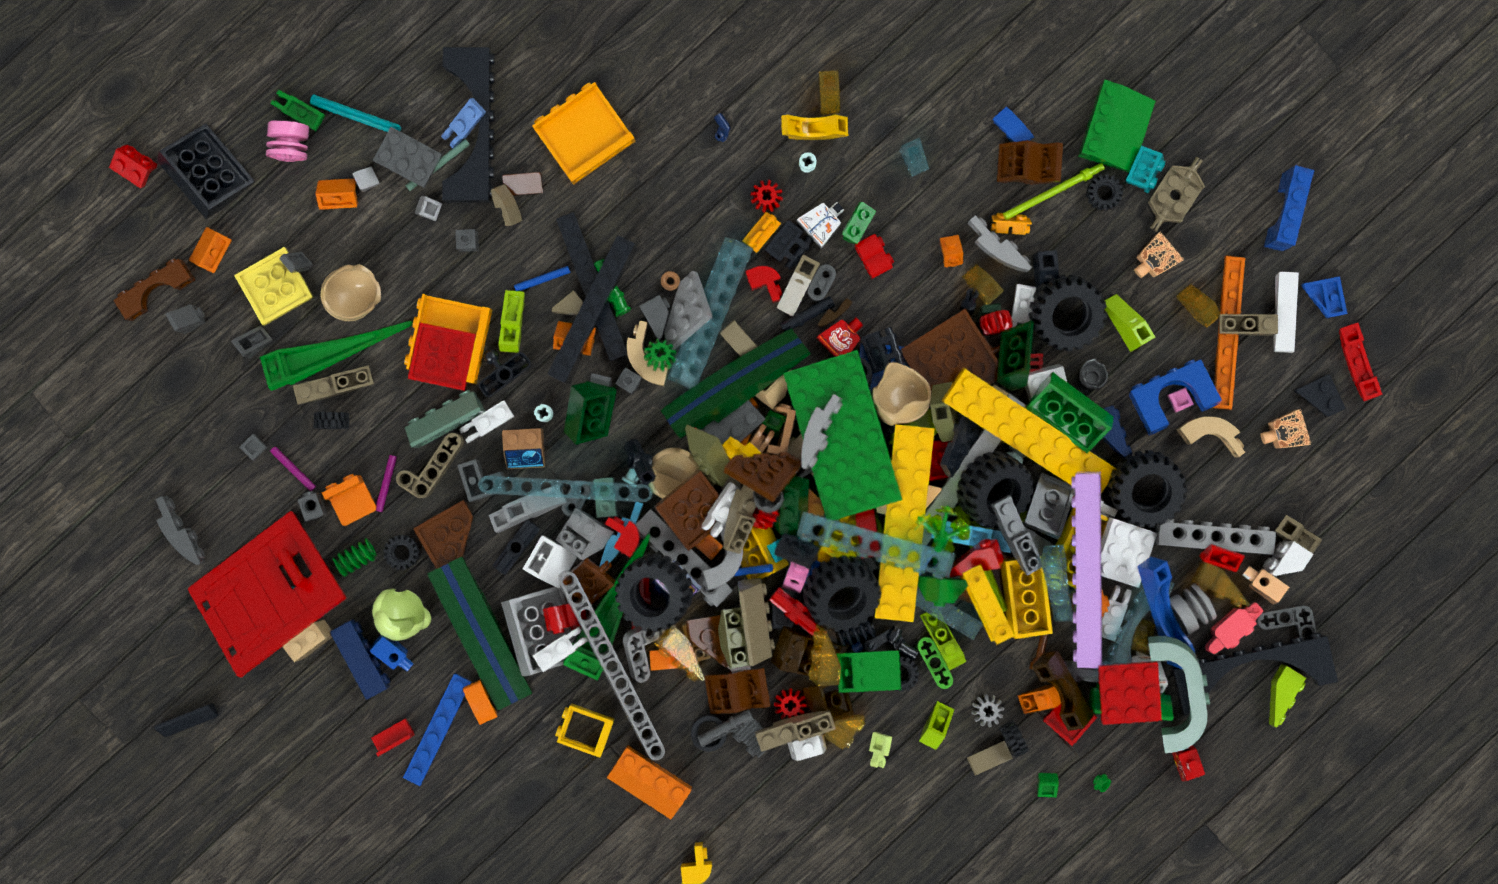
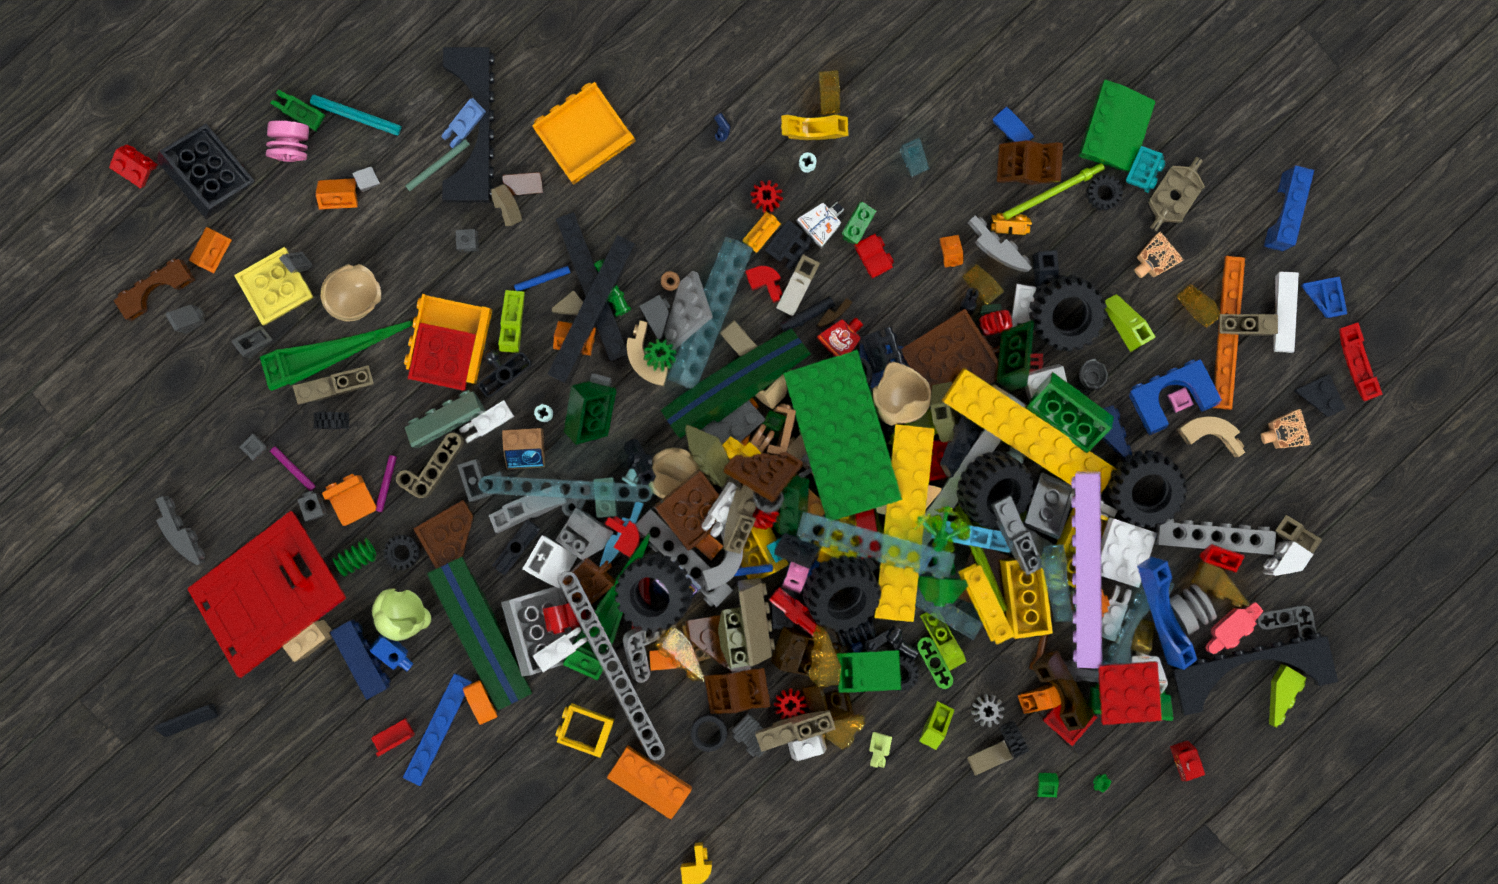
dark grey plate [373,127,442,188] -> none
light grey slope [415,196,442,221] -> none
dark grey brick [615,368,643,395] -> none
dark grey pin [697,709,754,747] -> none
light grey slope [801,394,843,470] -> none
dark grey plate [808,264,836,301] -> none
red slope [945,539,1004,578] -> none
arch [1148,636,1210,753] -> none
light nougat torso [1243,566,1289,604] -> none

